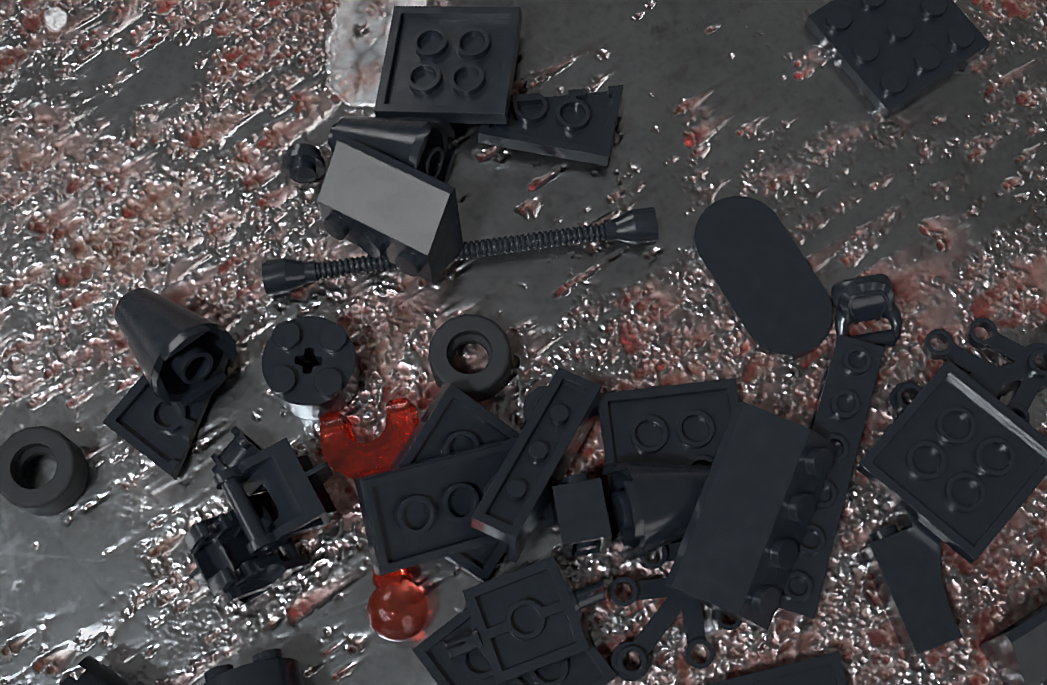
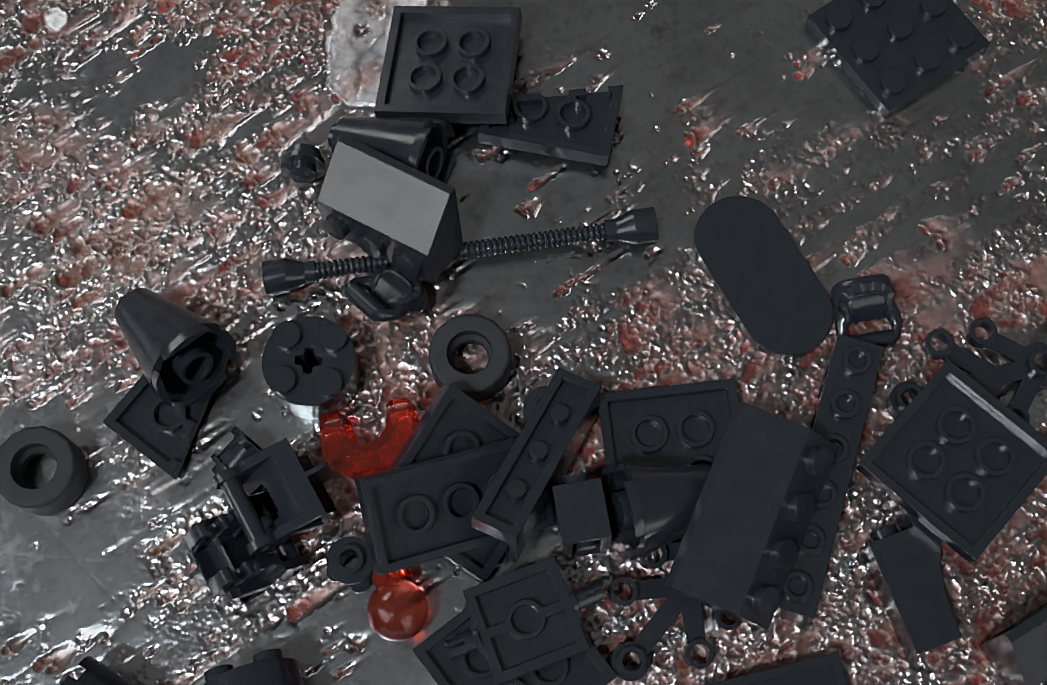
none -> black brick [326,536,374,594]
none -> black piece [344,264,428,322]

